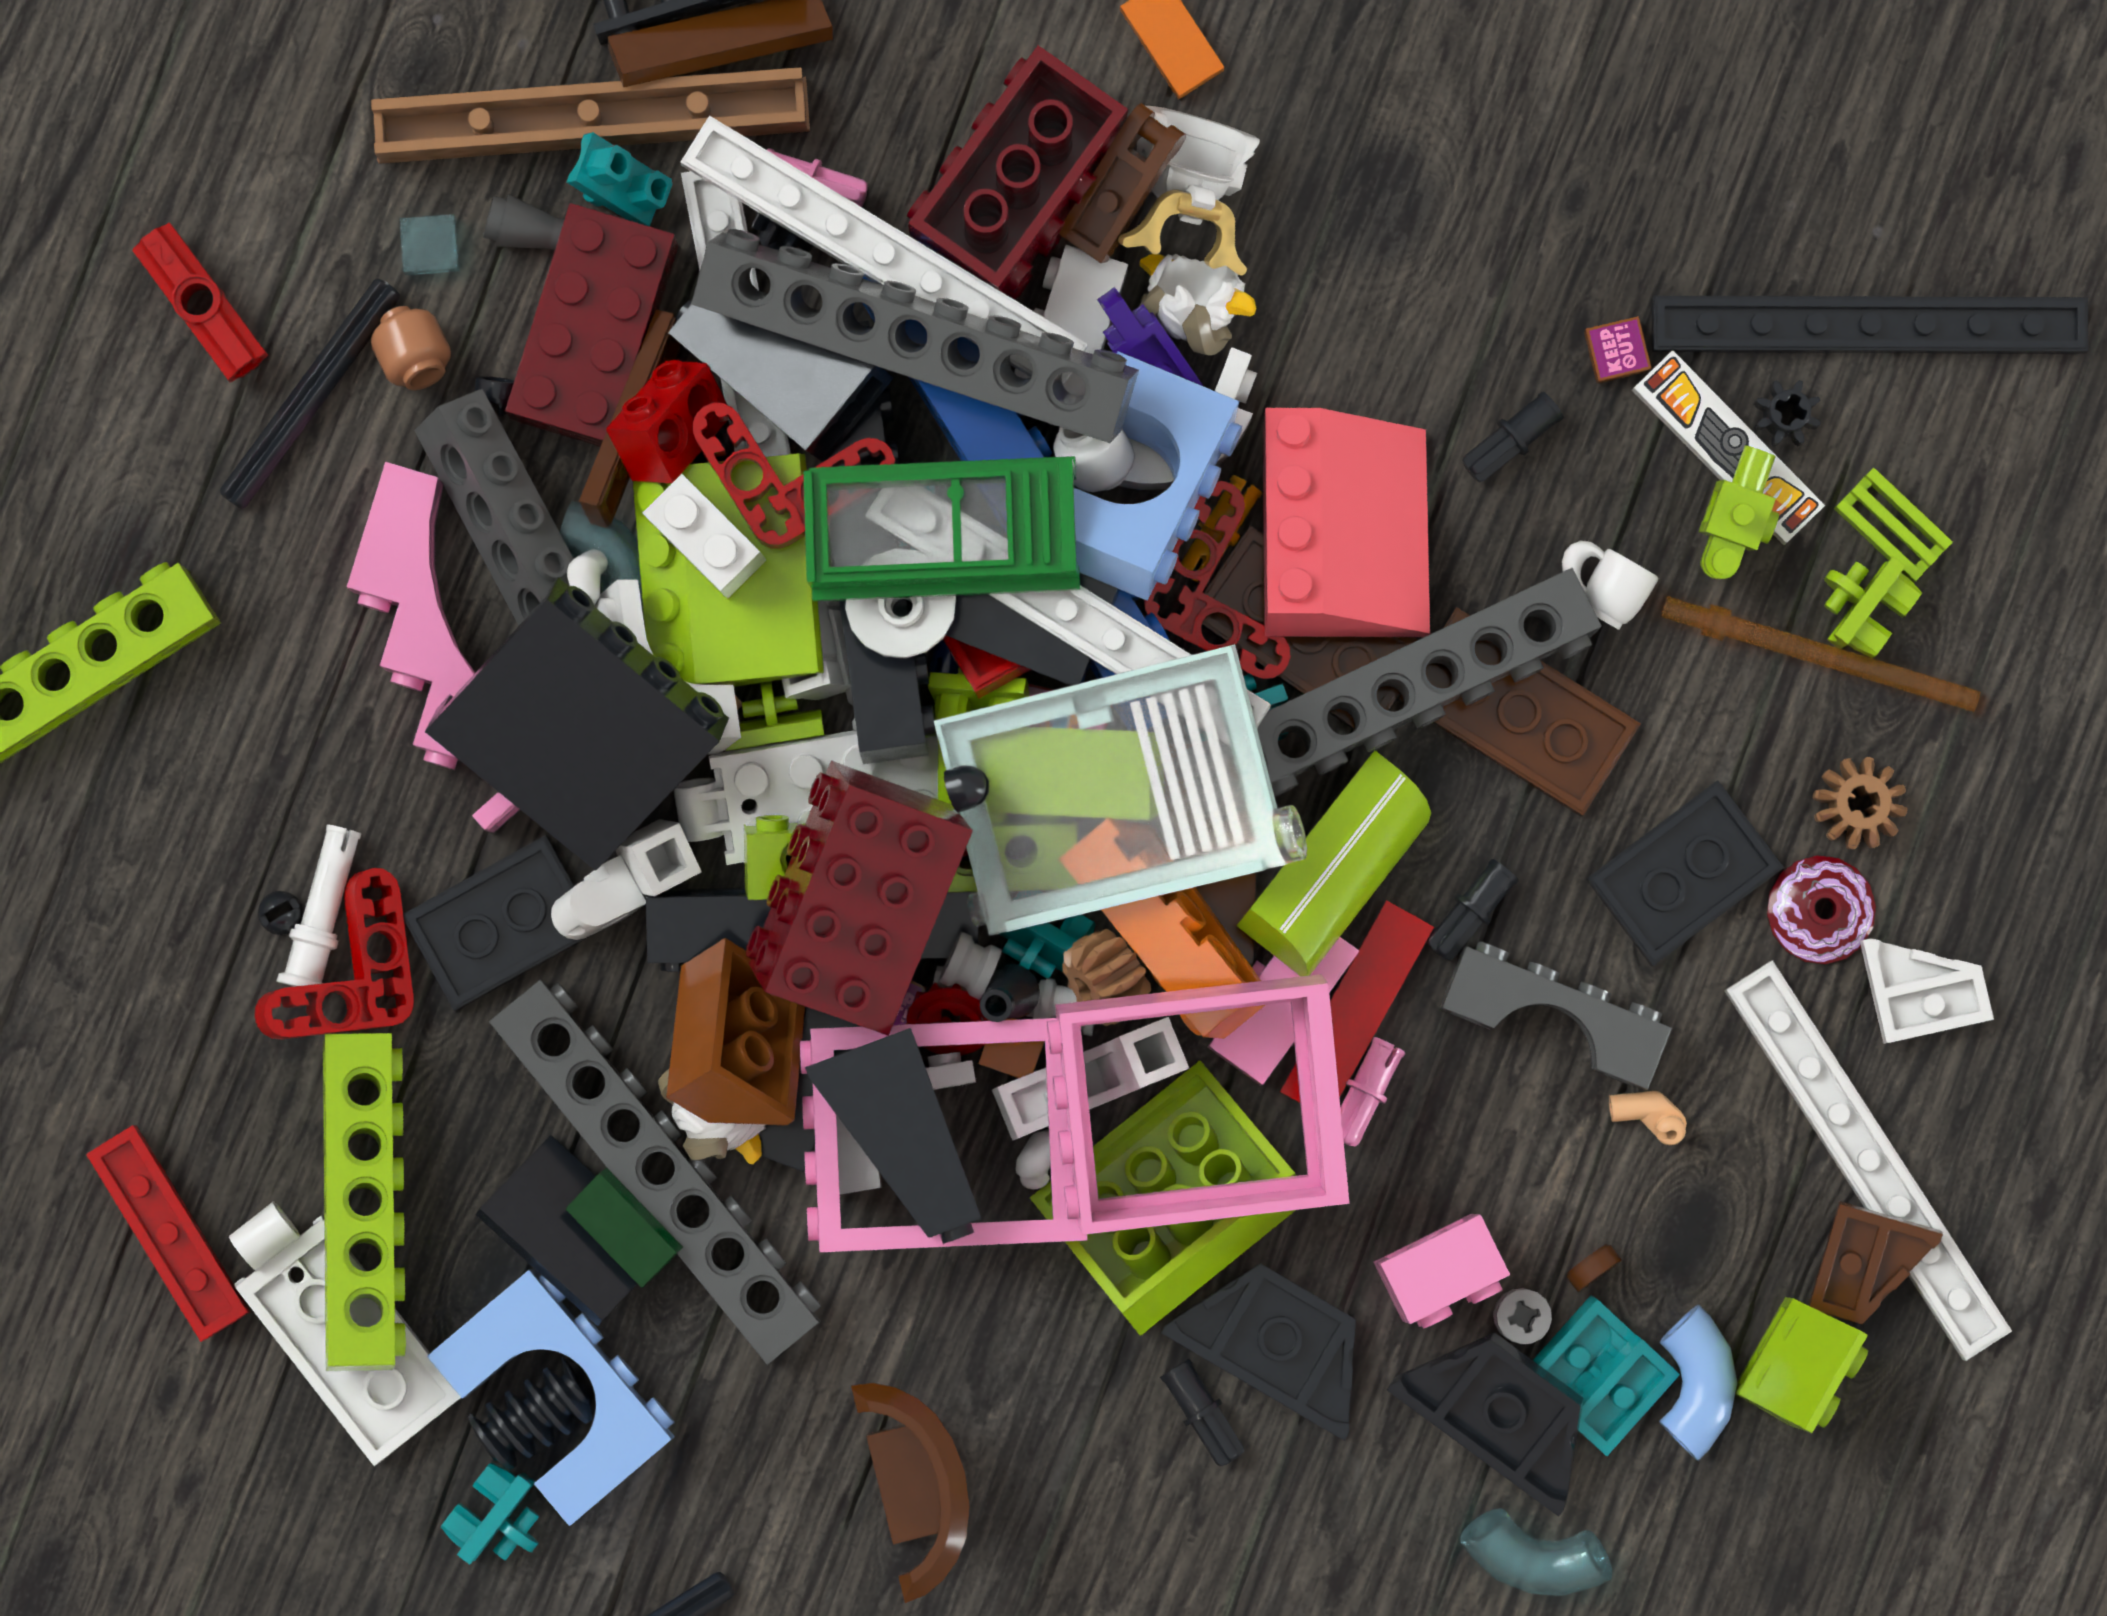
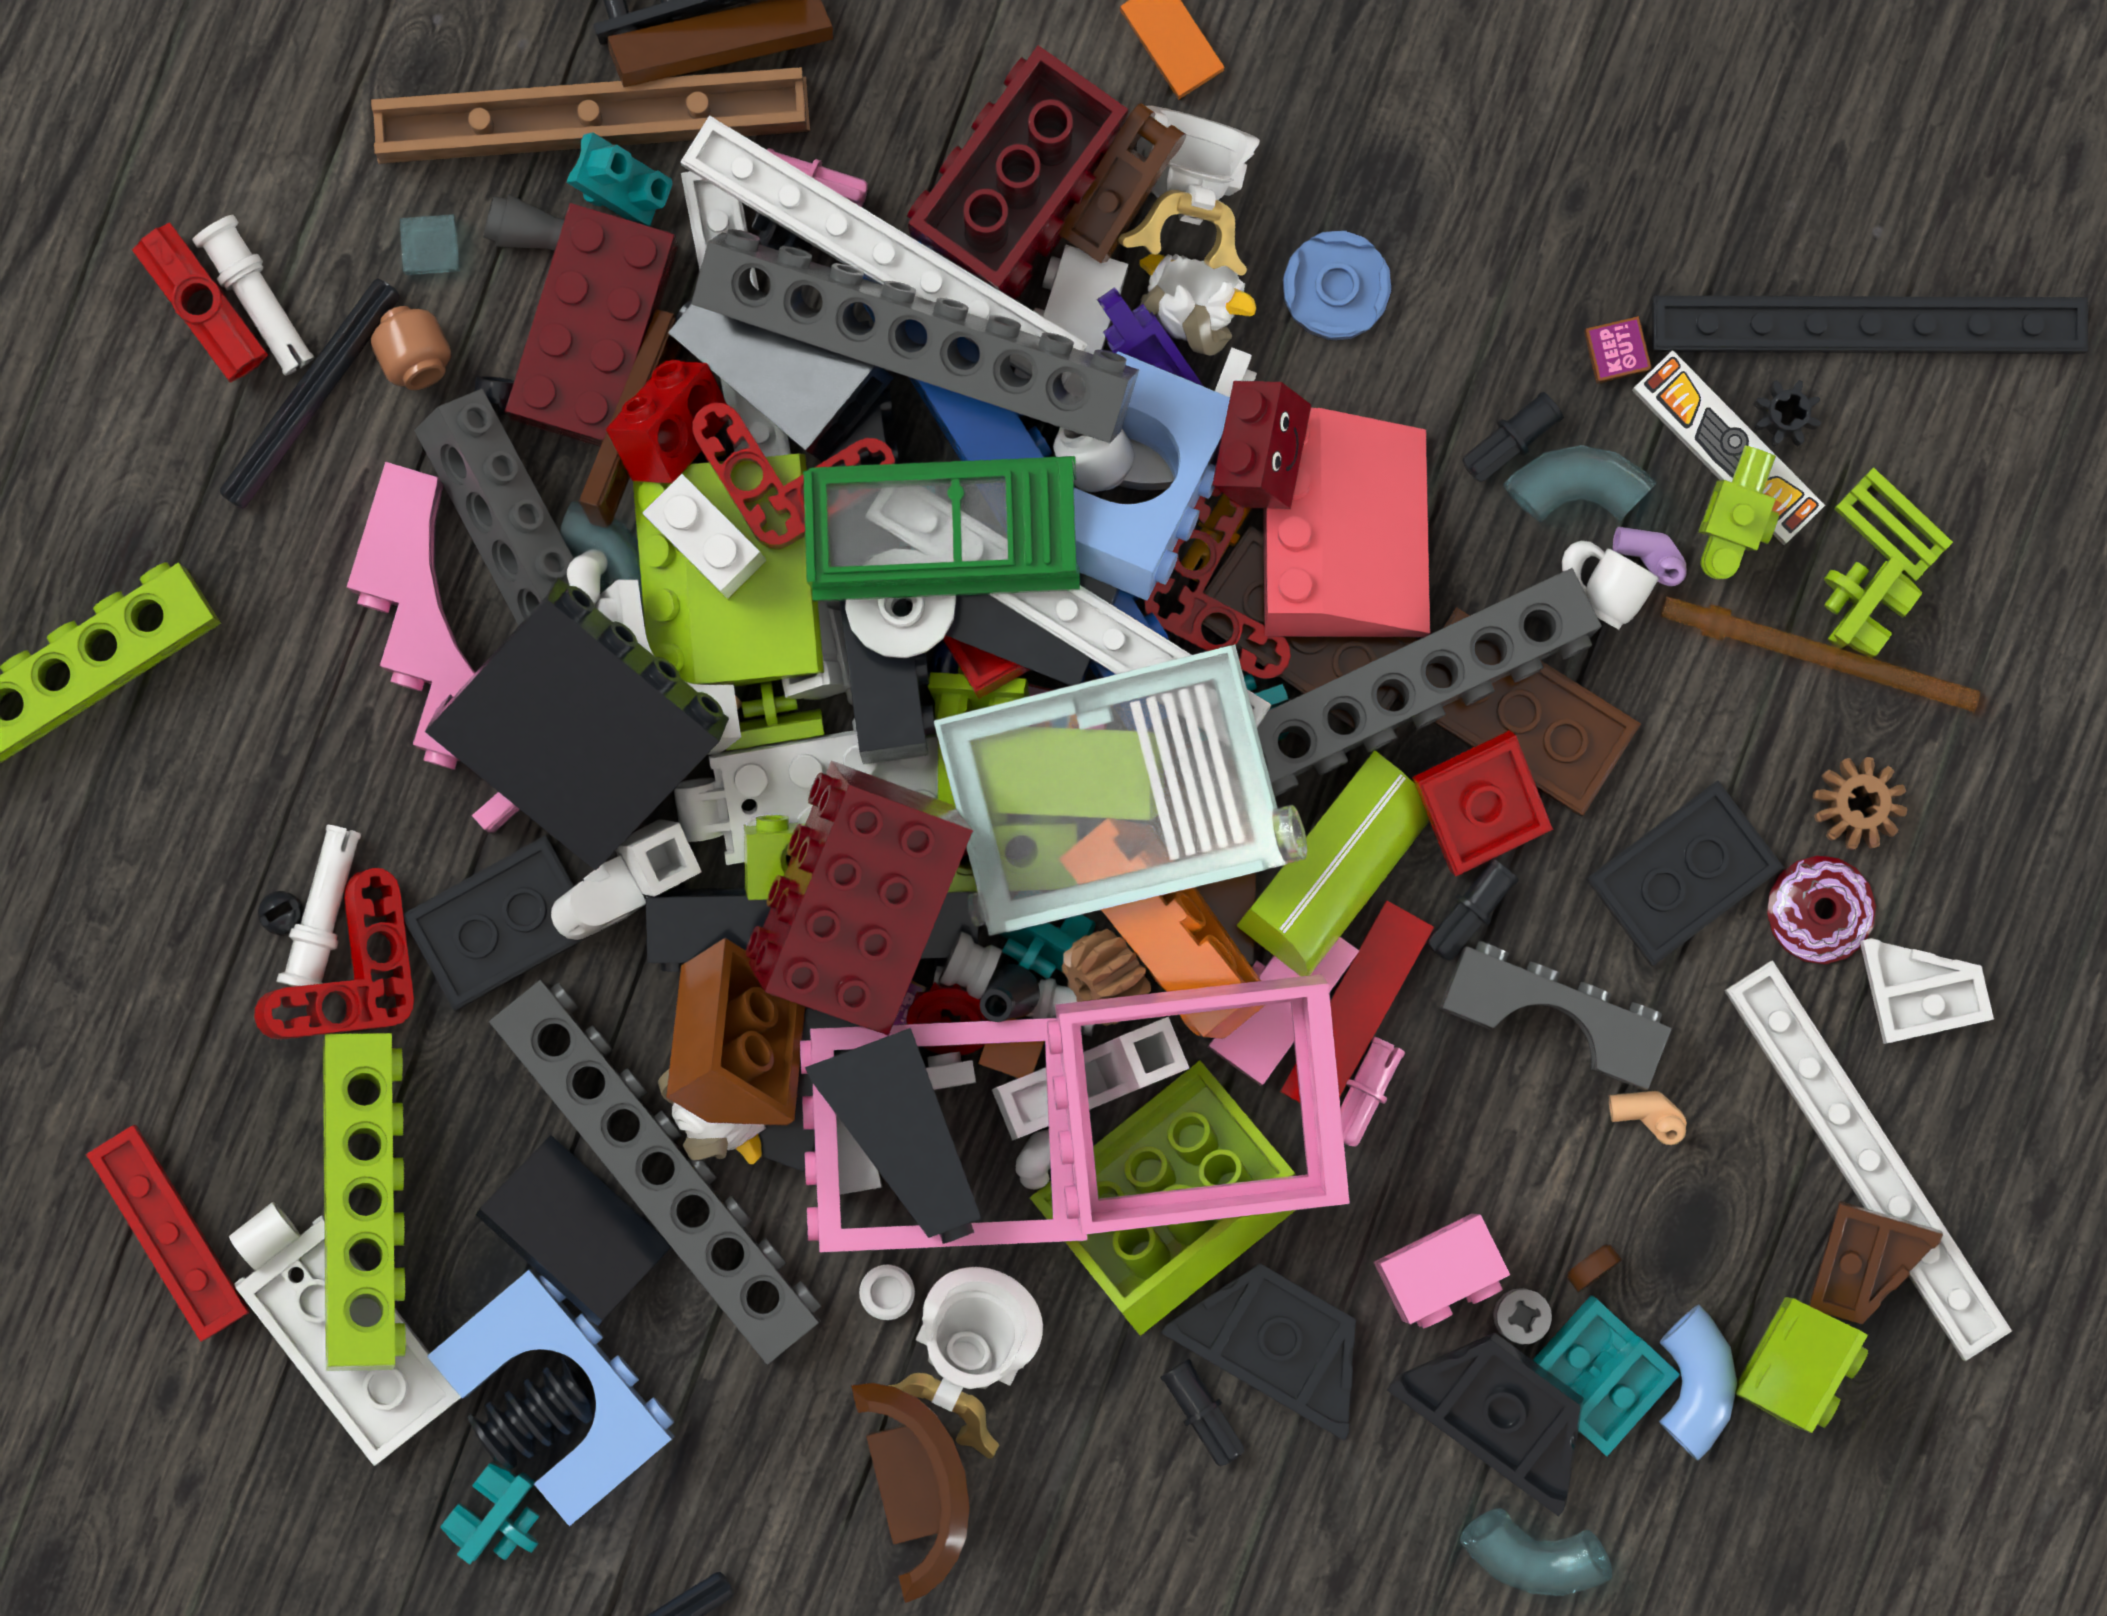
dark green tile [565,1168,683,1288] -> none
black hinge [944,765,989,813] -> none
none -> white pin [192,215,315,376]
none -> white tile [859,1264,915,1320]
none -> white helmet [888,1267,1043,1458]
none -> dark red brick [1212,381,1312,509]
none -> medium blue tile [1283,231,1391,340]
none -> red tile [1412,730,1553,876]
none -> clear light blue cylinder [1503,445,1657,522]
none -> lavender arm [1613,527,1687,586]

